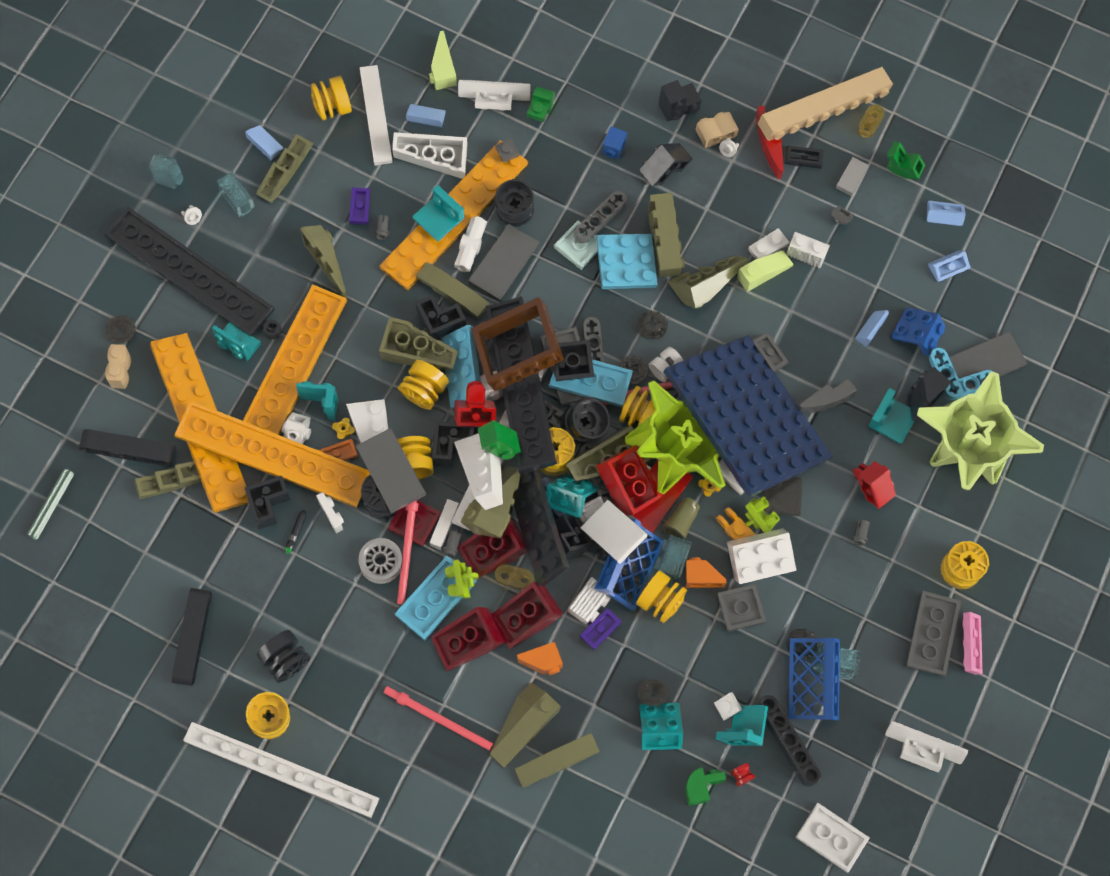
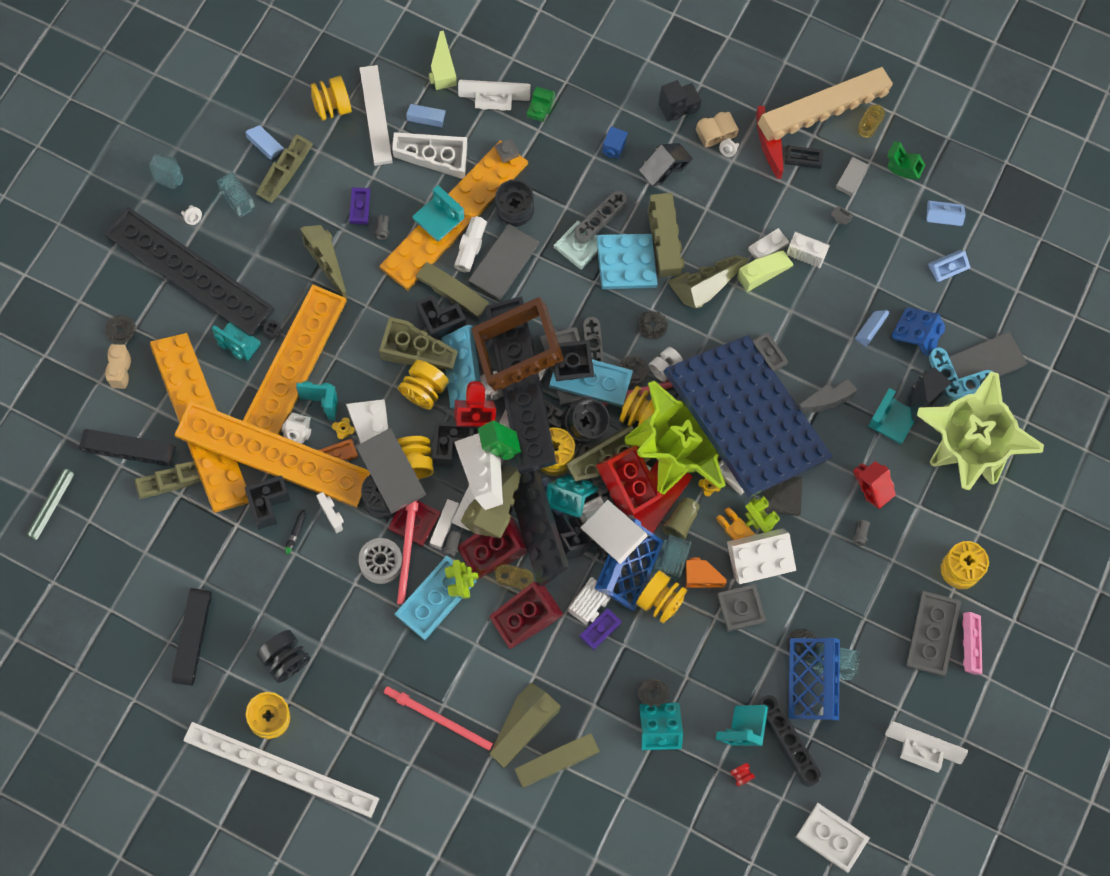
dark red slope [430,606,505,671] -> none
orange slope [517,642,563,675] -> none
green brick [685,767,726,806] -> none
white plate [714,692,742,720] -> none

